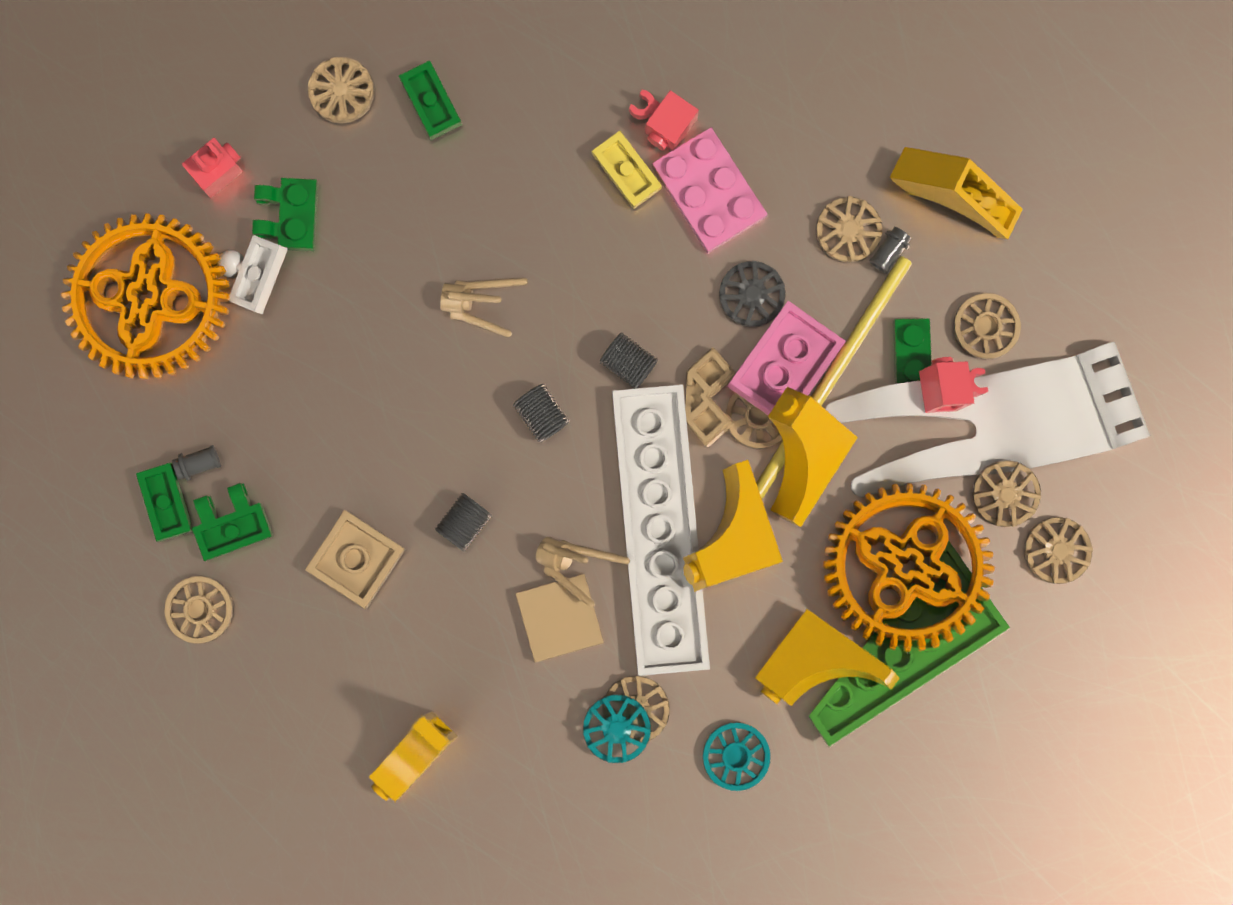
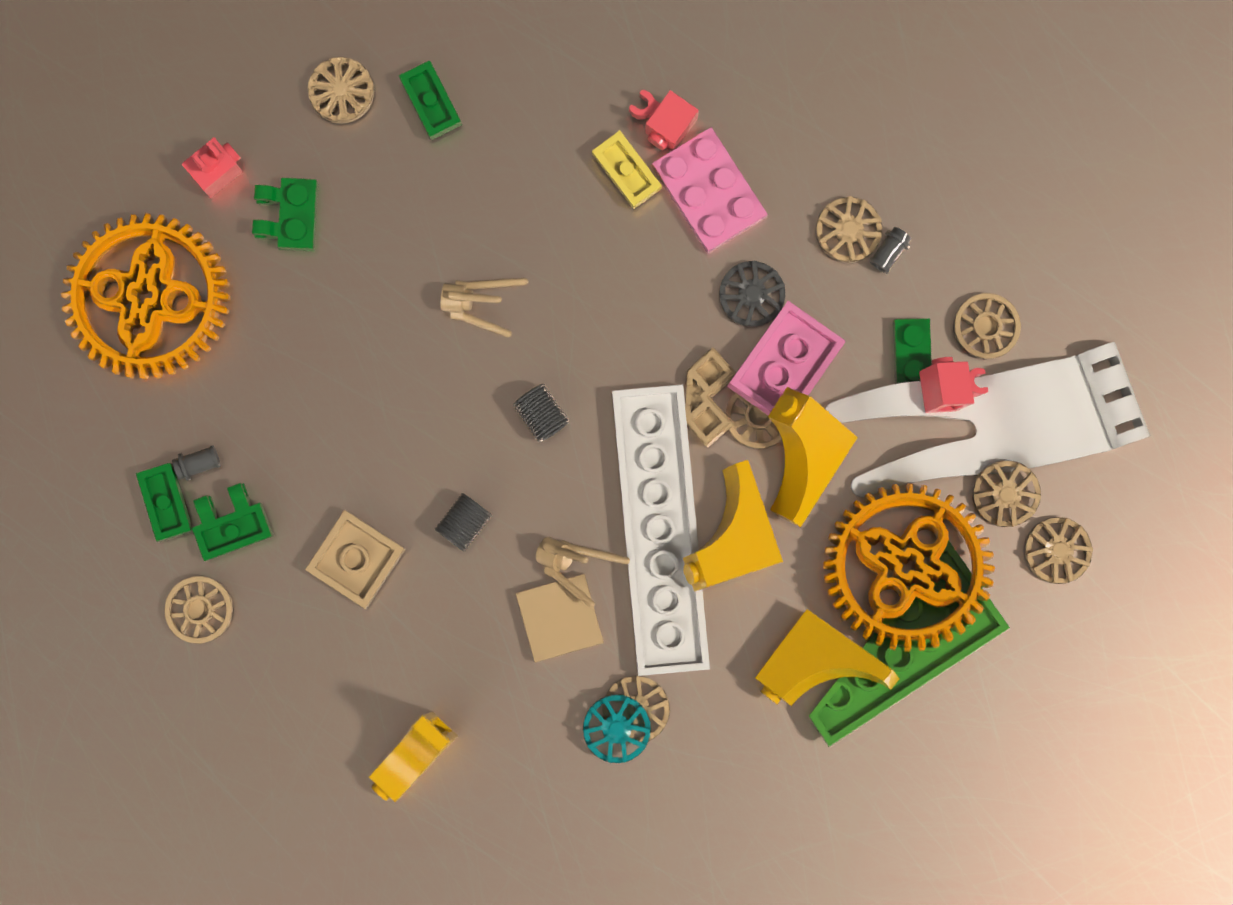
white plate [217,235,288,314] -> none
dark grey piece [600,333,658,389] -> none
teal wheel [703,723,770,791] -> none
light yellow piece [756,256,912,499] -> none
yellow arch [889,147,1023,240] -> none

